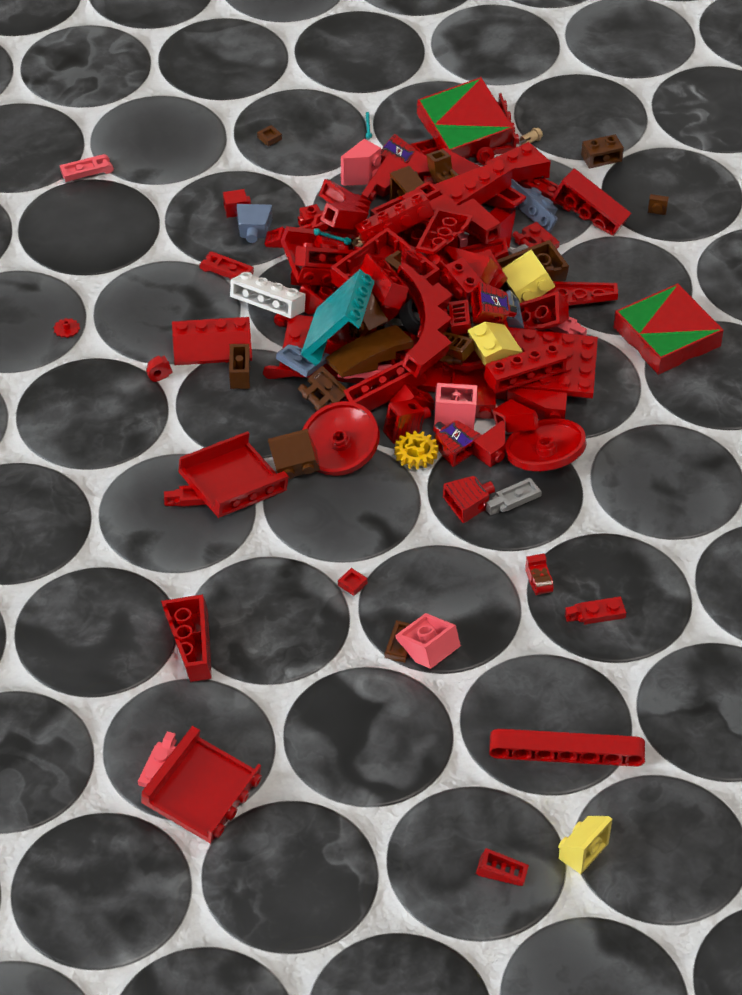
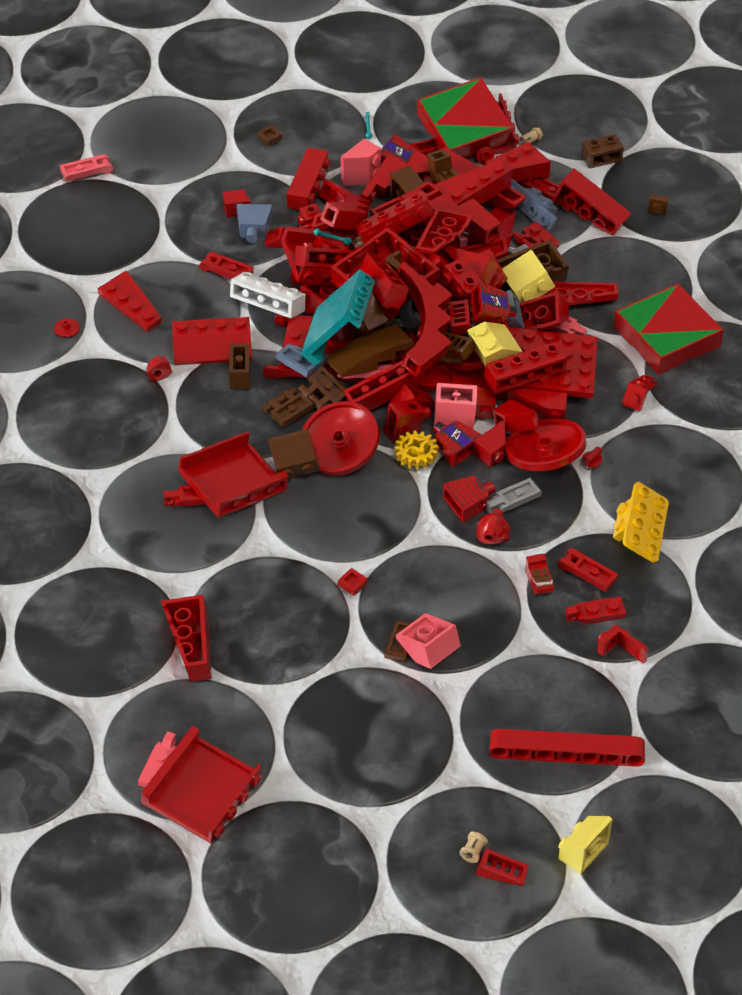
none -> red wing [97,270,162,332]
none -> reddish brown plate [262,388,314,428]
none -> red brick [287,148,331,210]
none -> tan bush [459,832,488,863]
none -> red helmet [476,509,510,544]
none -> red plate [557,548,618,592]
none -> red plate [582,447,602,468]
none -> red bracket [597,624,648,664]
none -> yellow bracket [613,482,669,563]
none -> red bracket [622,375,658,411]

